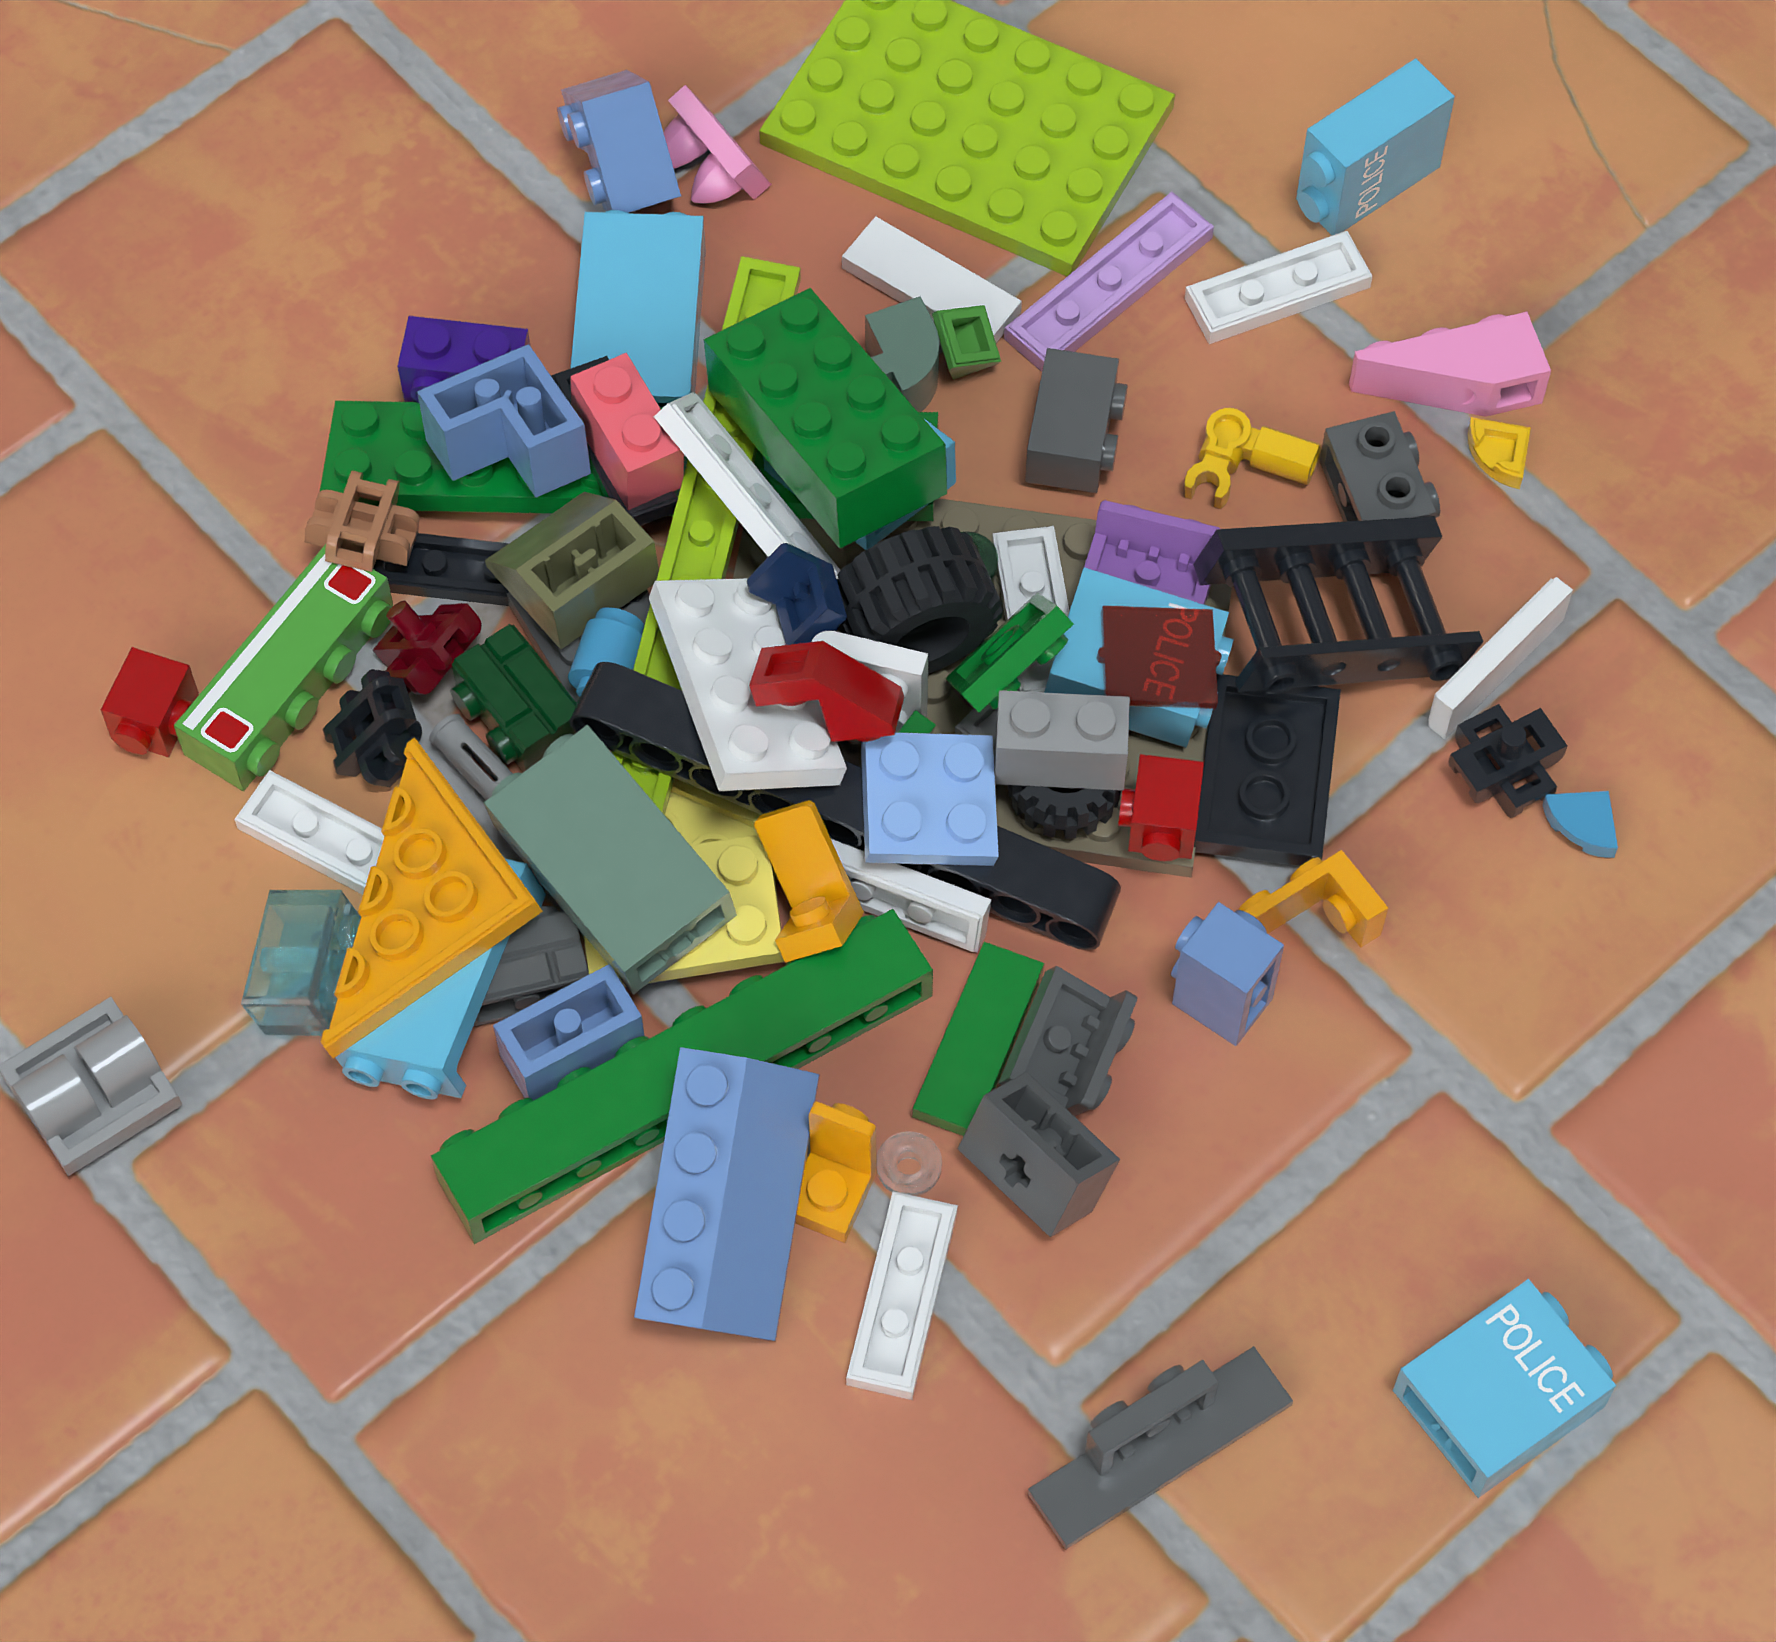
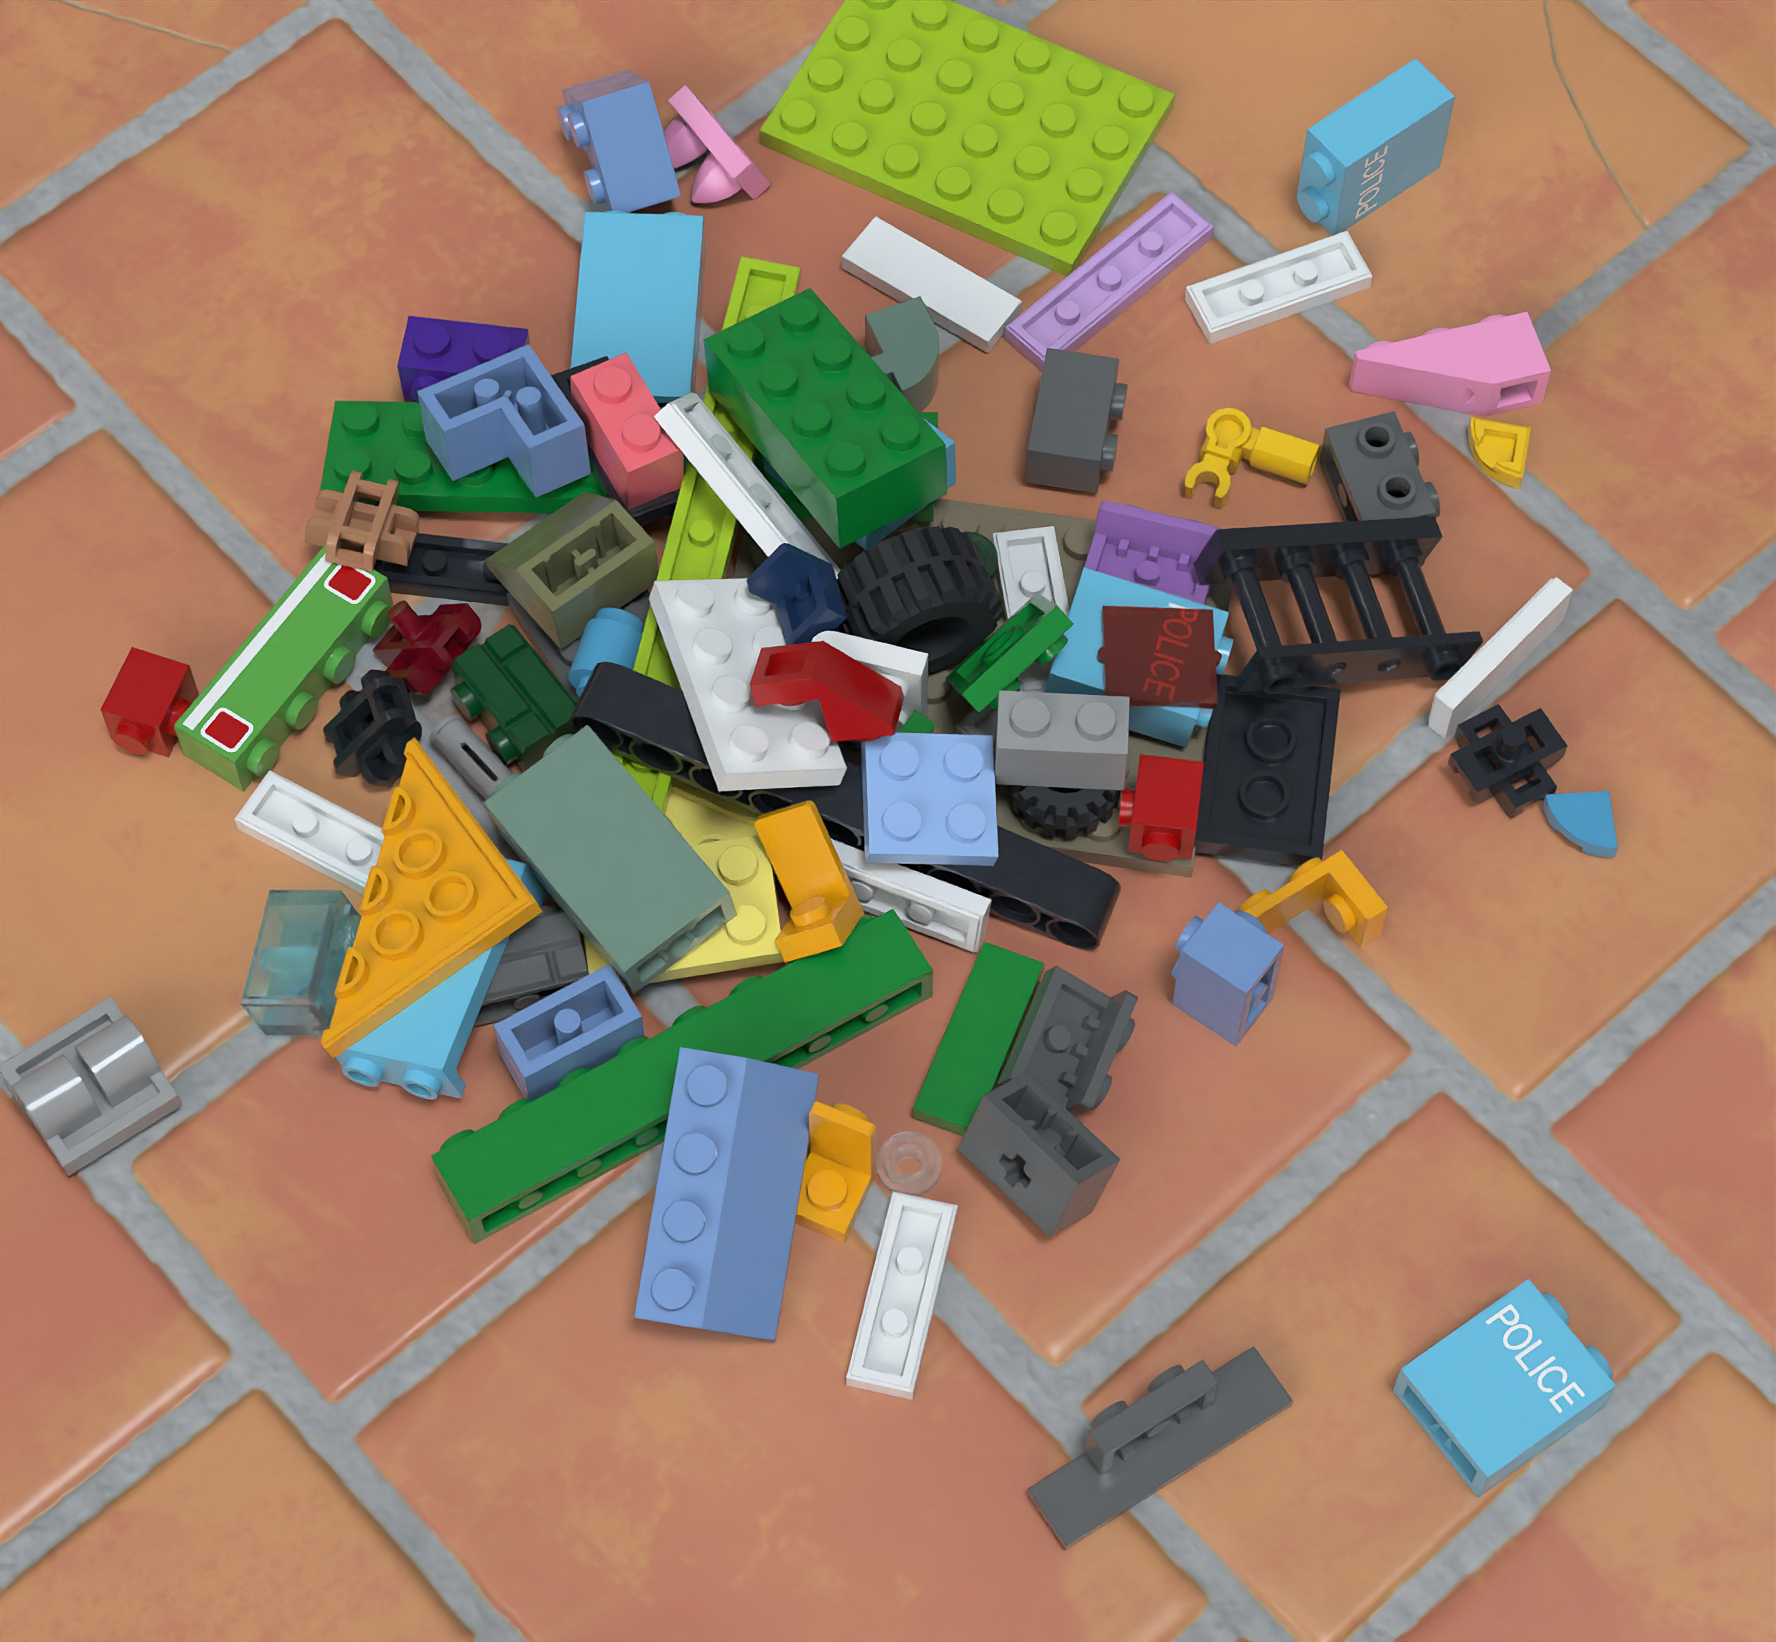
bright green slope [932,305,1001,380] -> none

